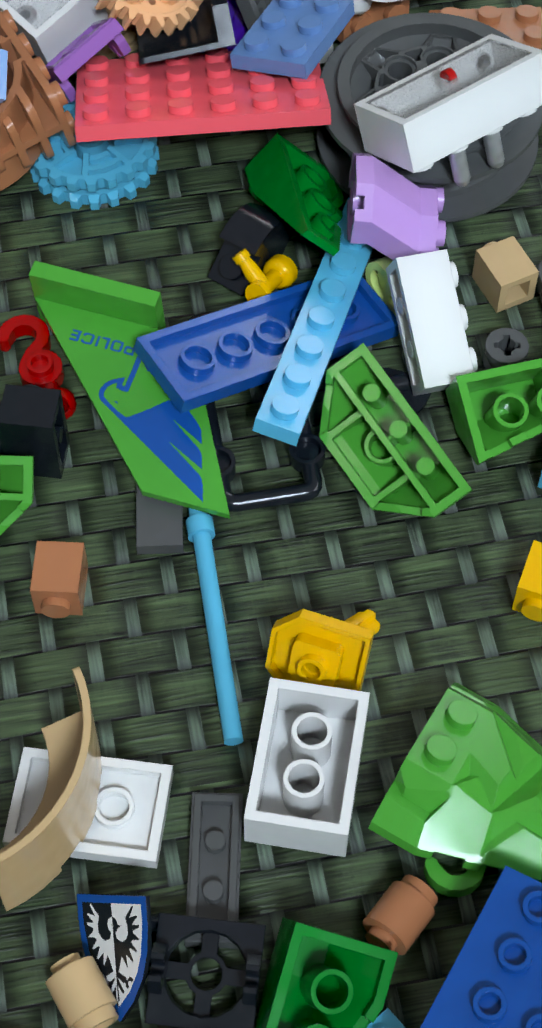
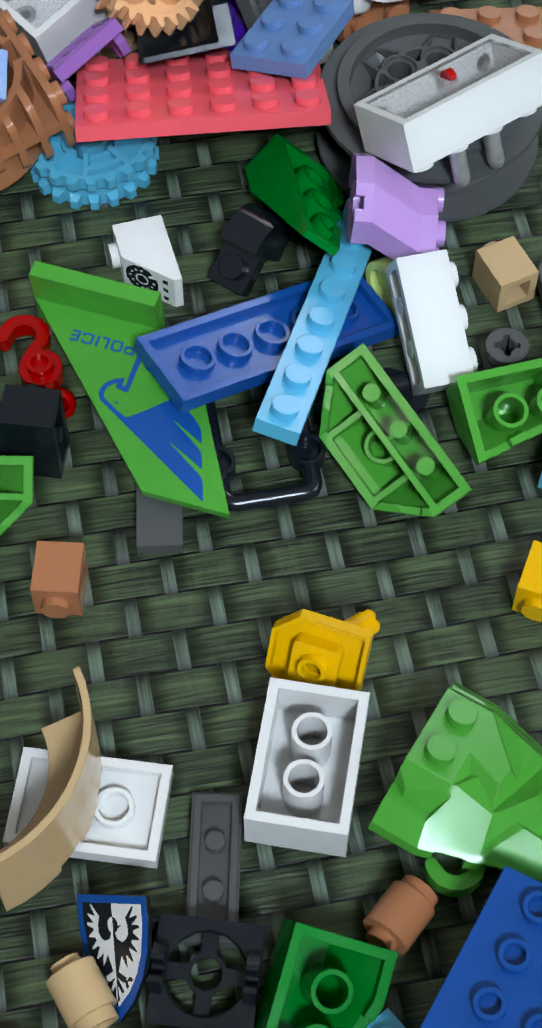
medium azure bar [186,508,244,746] -> none
yellow piece [232,248,298,301] -> none
none -> white slope [107,215,184,307]

